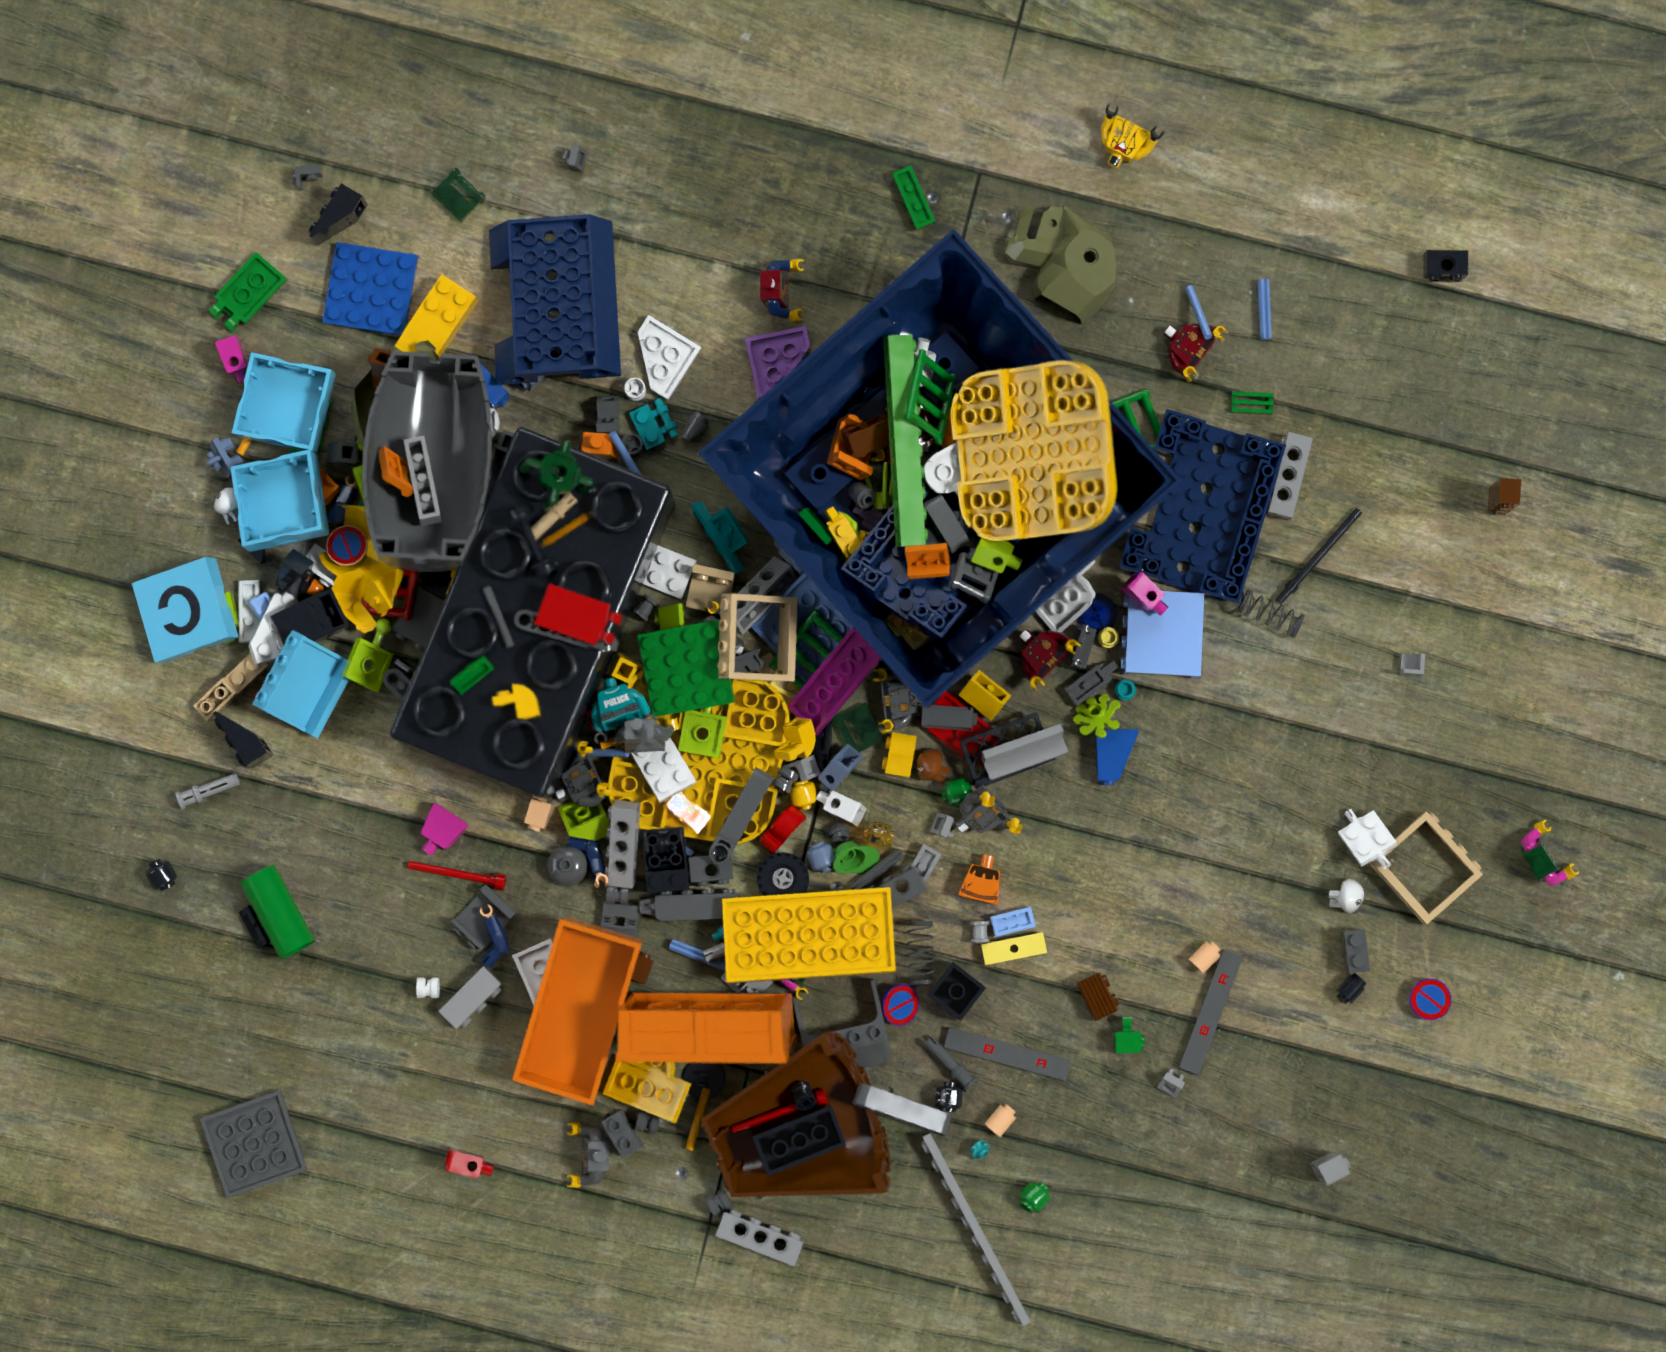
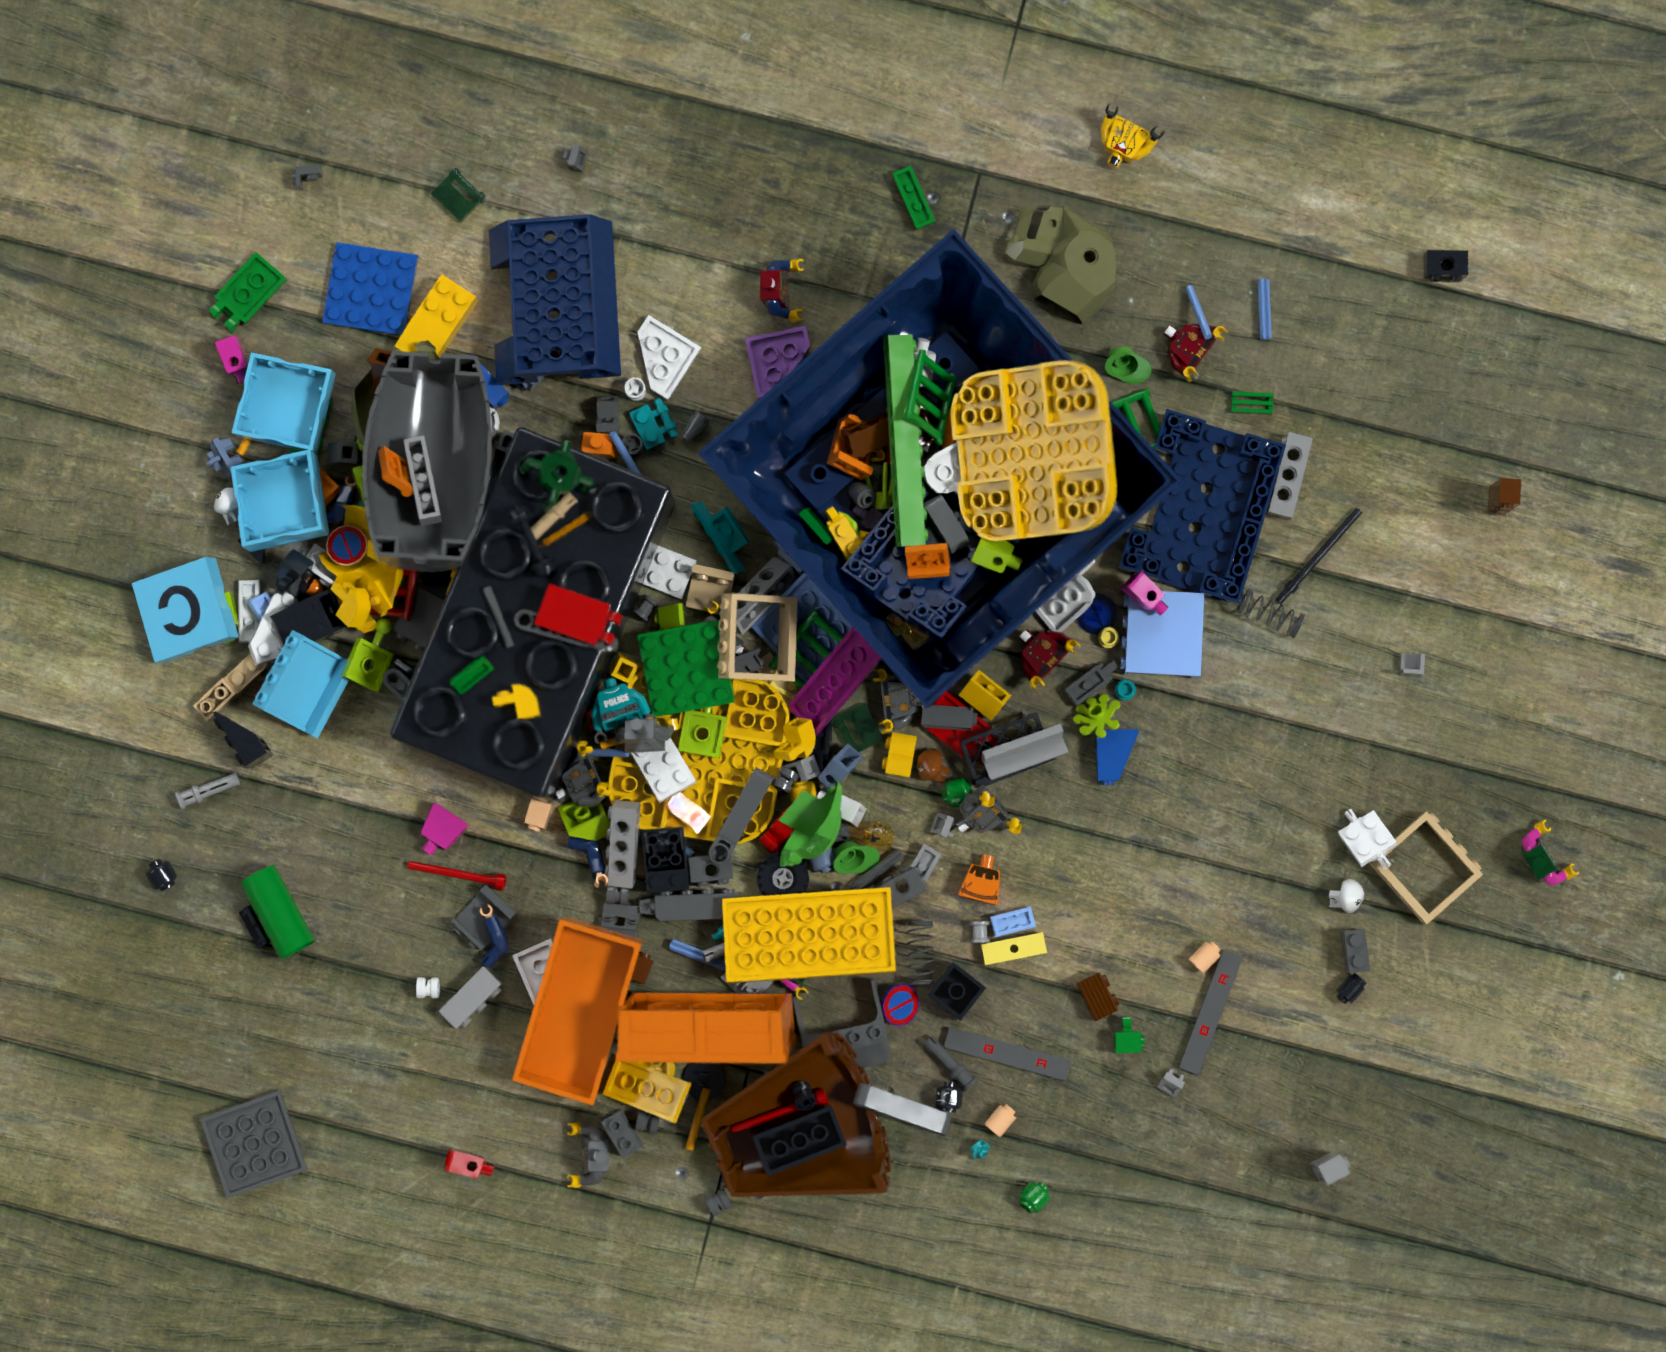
black slope [309,183,368,246] -> none
dark grey cylinder [547,845,589,887] -> none
light grey brick [715,1209,804,1266] -> none
light grey plate [921,1132,1031,1326] -> none
dark grey plate [949,552,998,604] -> none
dark grey hinge [1065,624,1097,669] -> none
piece [1409,979,1451,1020] -> none
none -> yellow brick [331,582,371,628]
none -> bright green animal [779,779,842,867]
none -> bright green piece [1105,346,1151,384]

